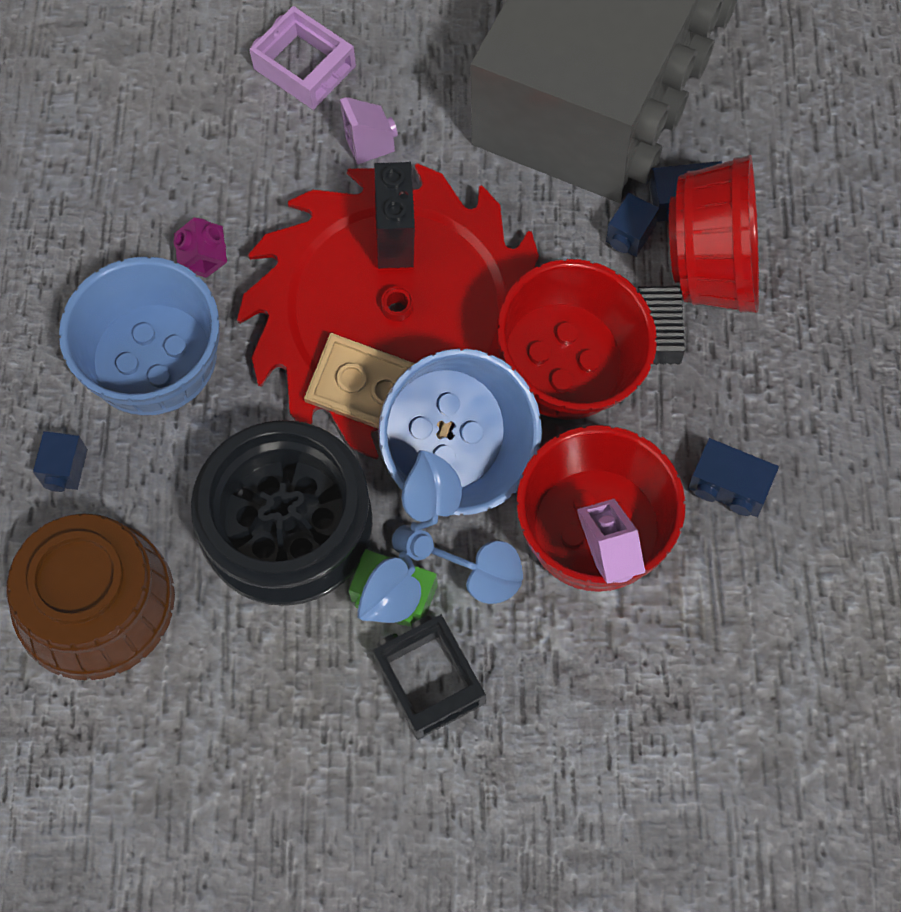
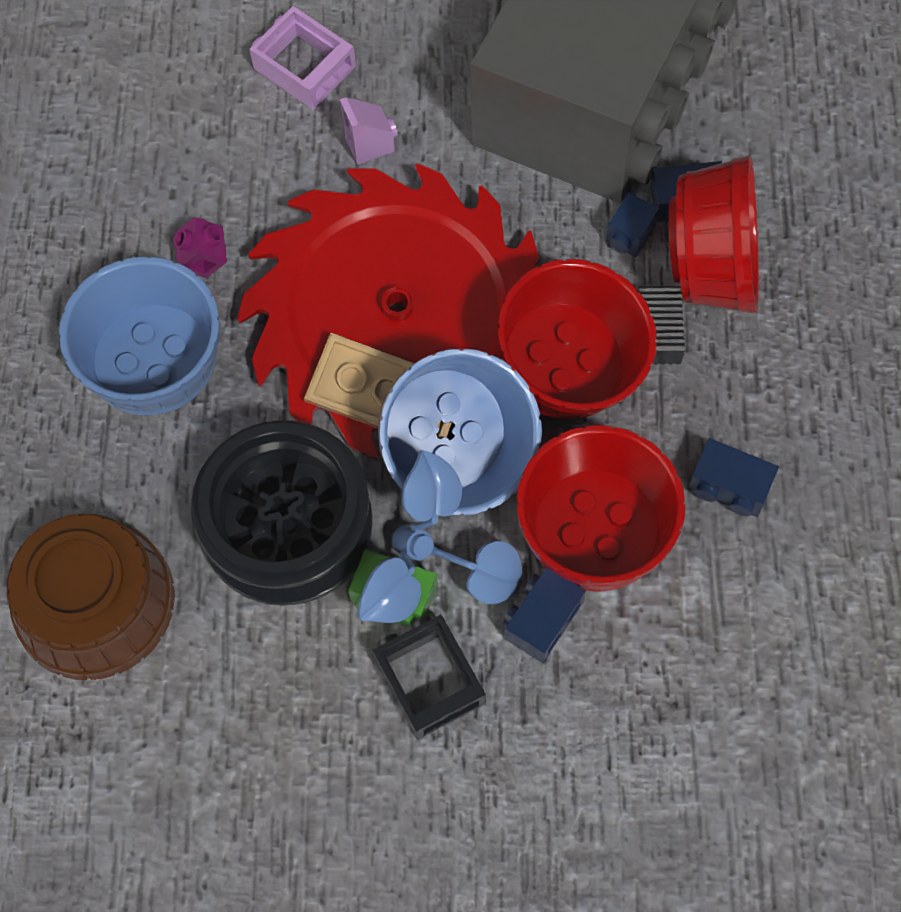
dark blue brick [33,431,88,492] -> none
black window [374,162,415,269] -> none
lavender slope [577,499,646,584] -> none
none -> dark blue brick [502,567,586,663]

